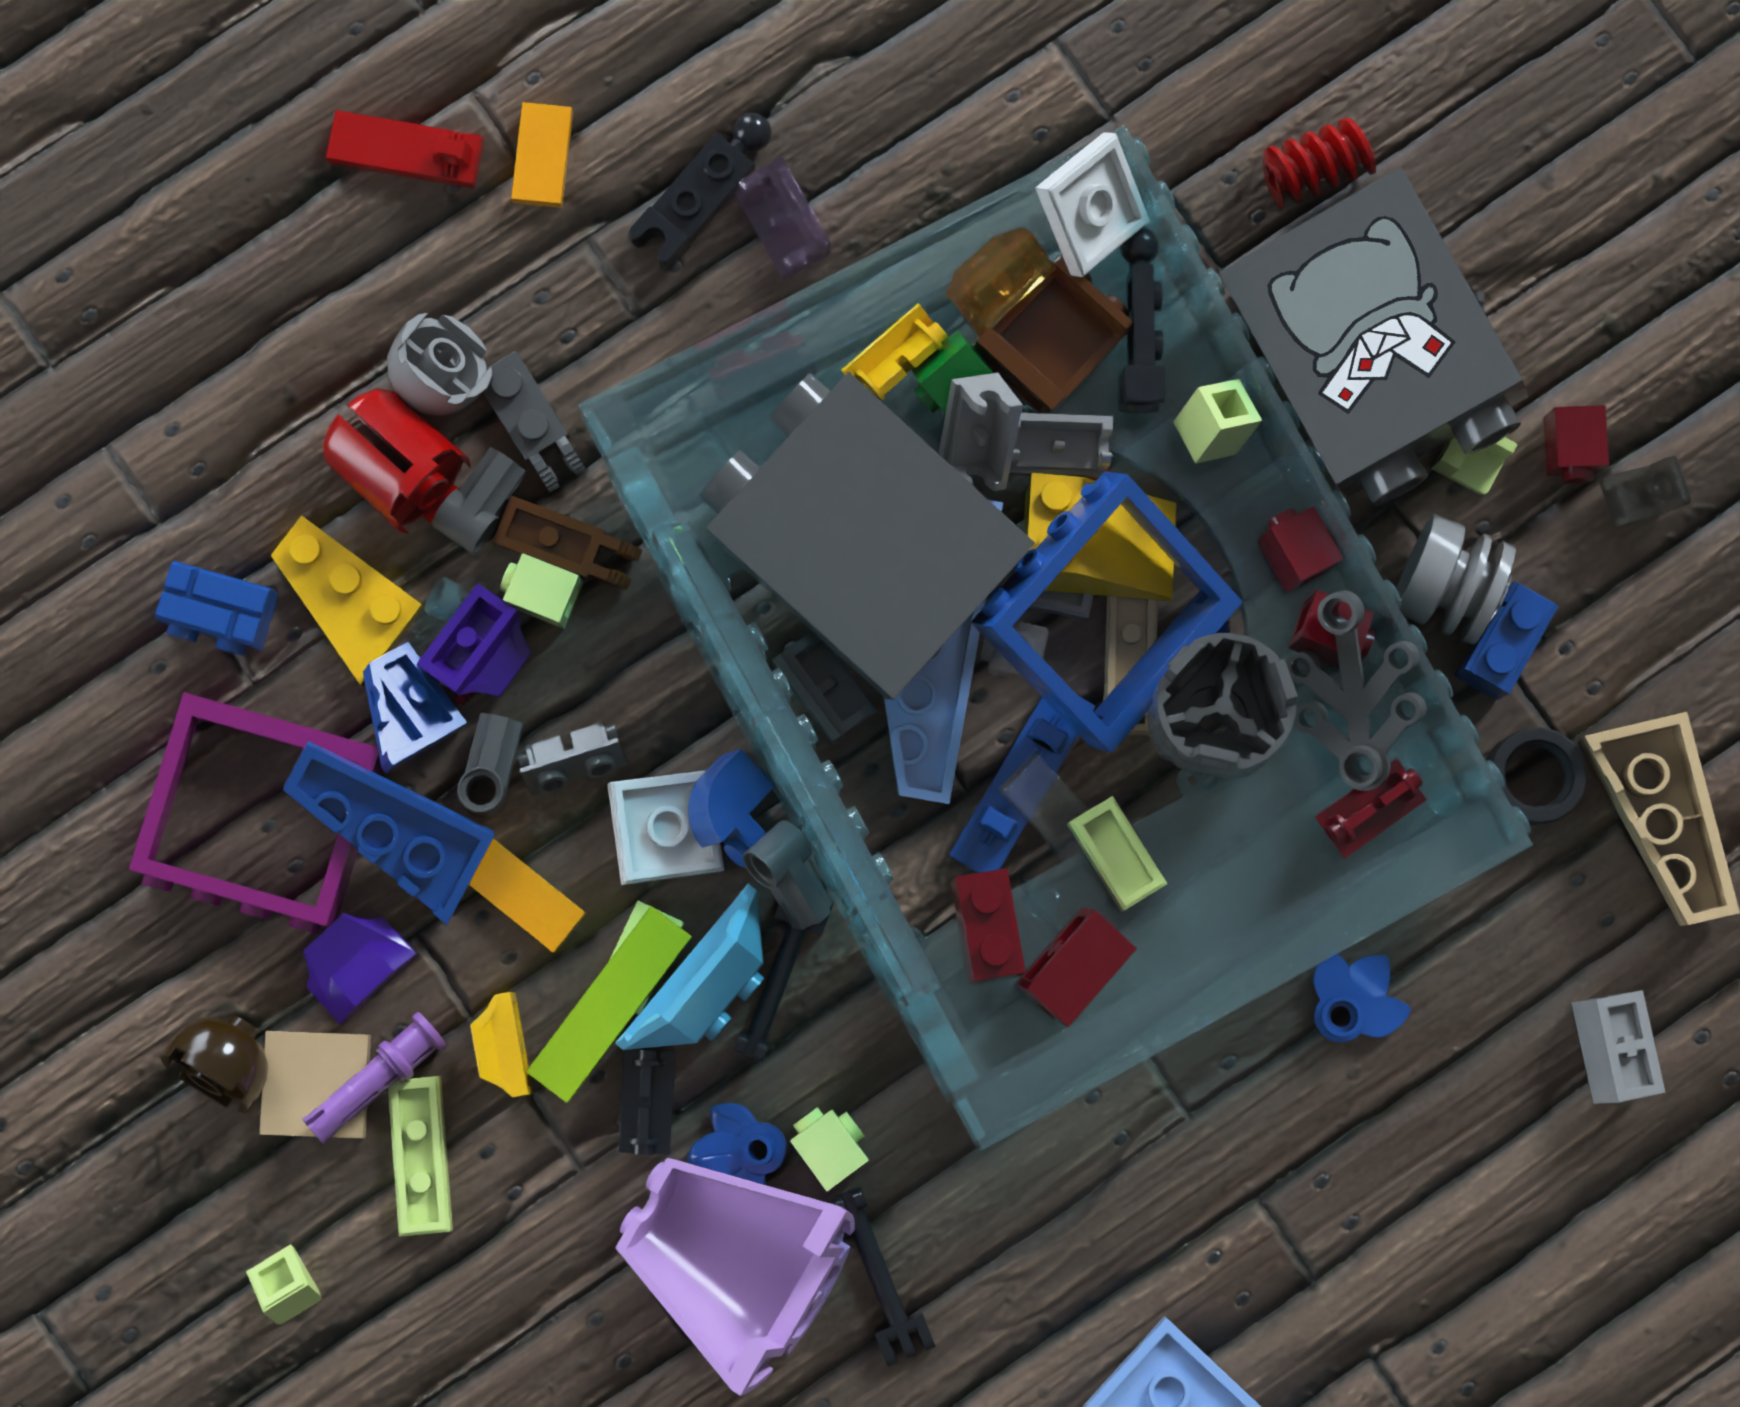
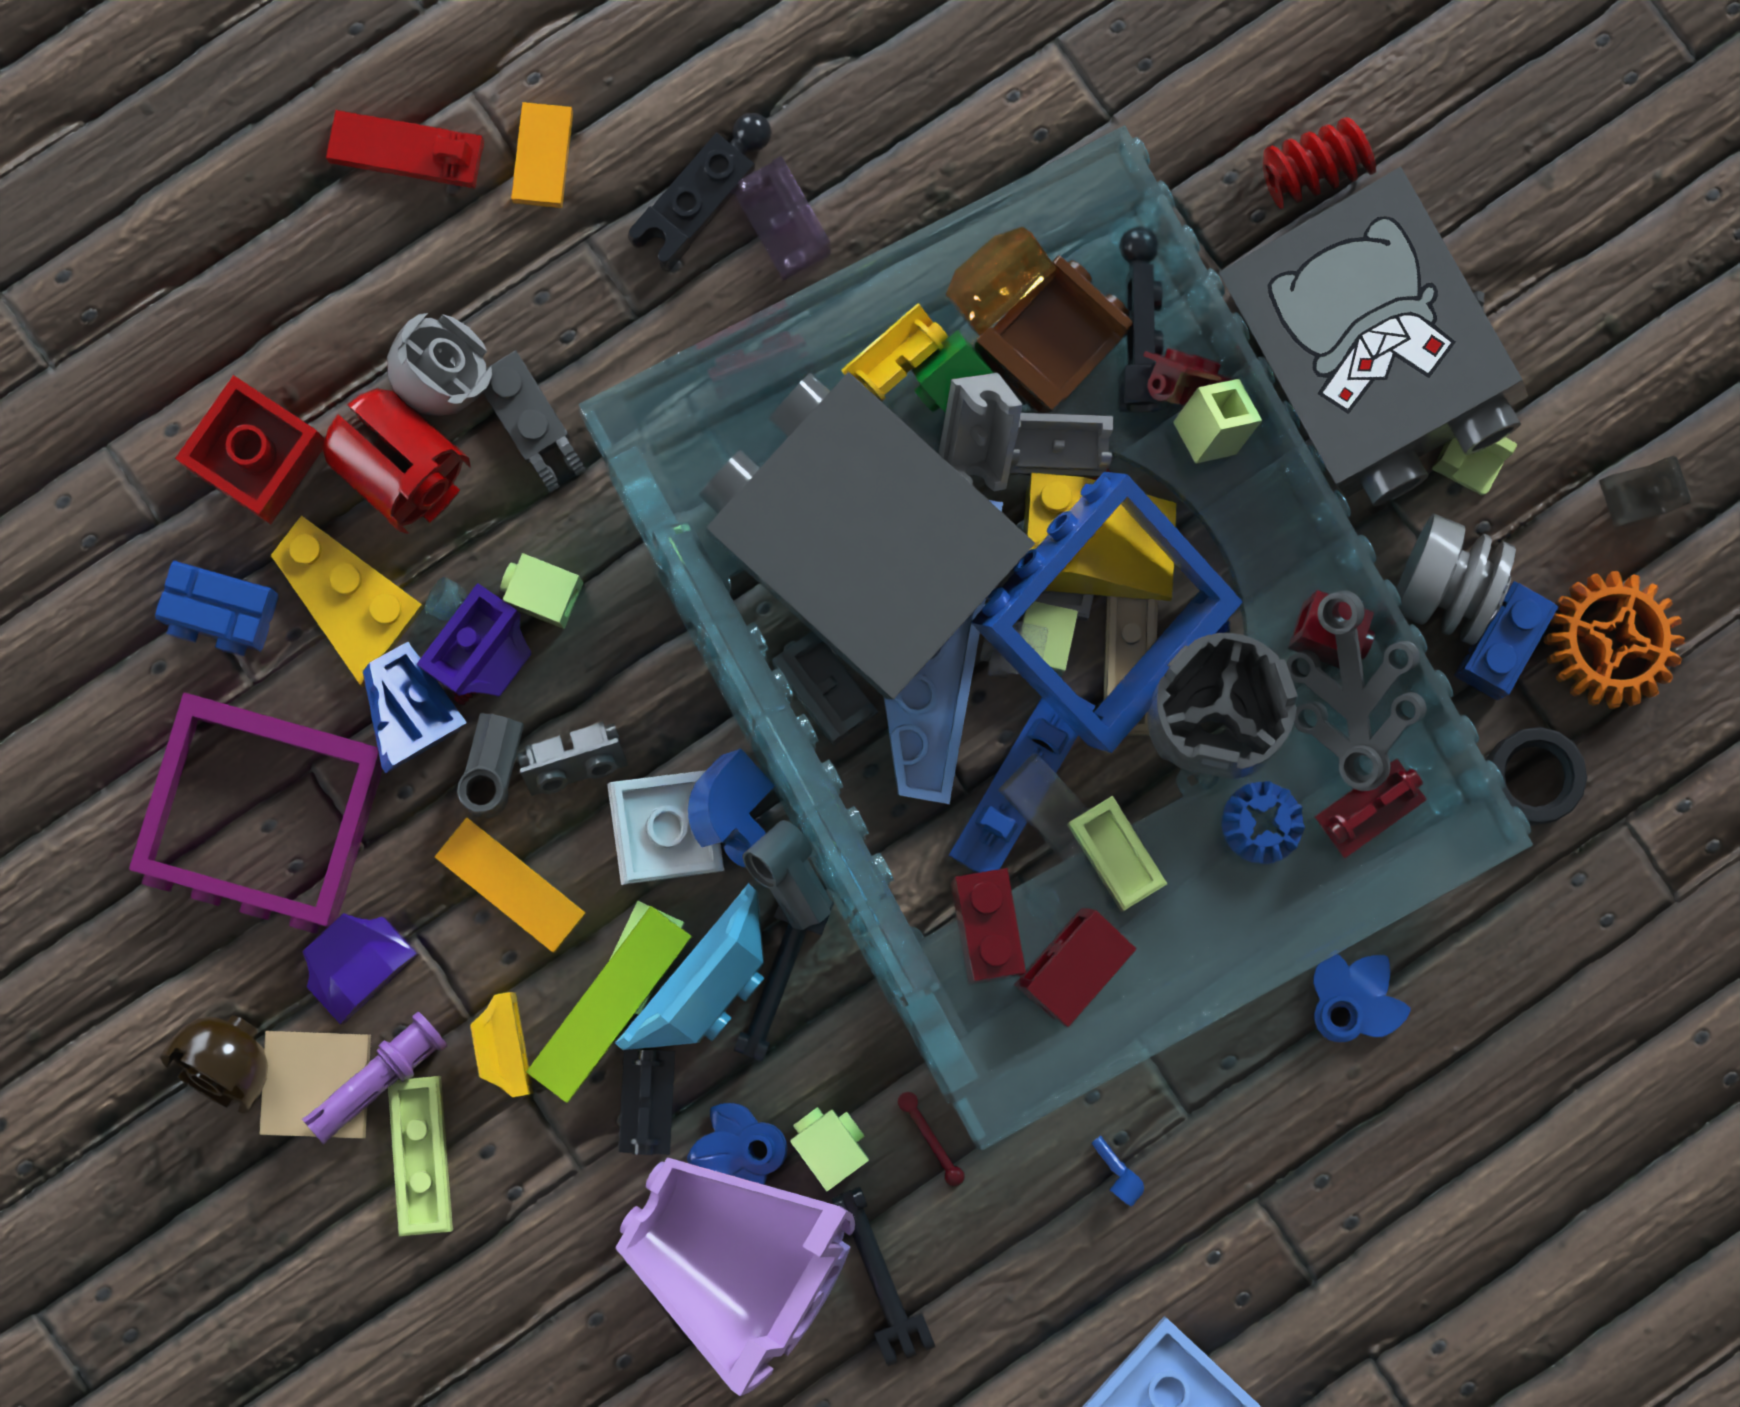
yellowish green slope [246,1244,322,1325] -> none
blue wing [283,740,495,925] -> none
dark grey piece [432,447,527,555] -> none
reddish brown hinge [493,496,643,590] -> none
white plate [1035,132,1150,277] -> none
dark red brick [1257,506,1344,594] -> none
dark red brick [1543,405,1609,483] -> none
light grey hinge [1571,990,1666,1104] -> none
tan wedge [1578,712,1740,926] -> none
none -> red brick [175,375,325,525]
none -> dark red hinge [898,1092,965,1187]
none -> yellowish green brick [1020,601,1078,676]
none -> blue hand [1091,1136,1144,1206]
none -> dark red hinge [1143,348,1234,406]
none -> blue gear [1221,781,1305,864]
none -> orange gear [1544,571,1685,709]

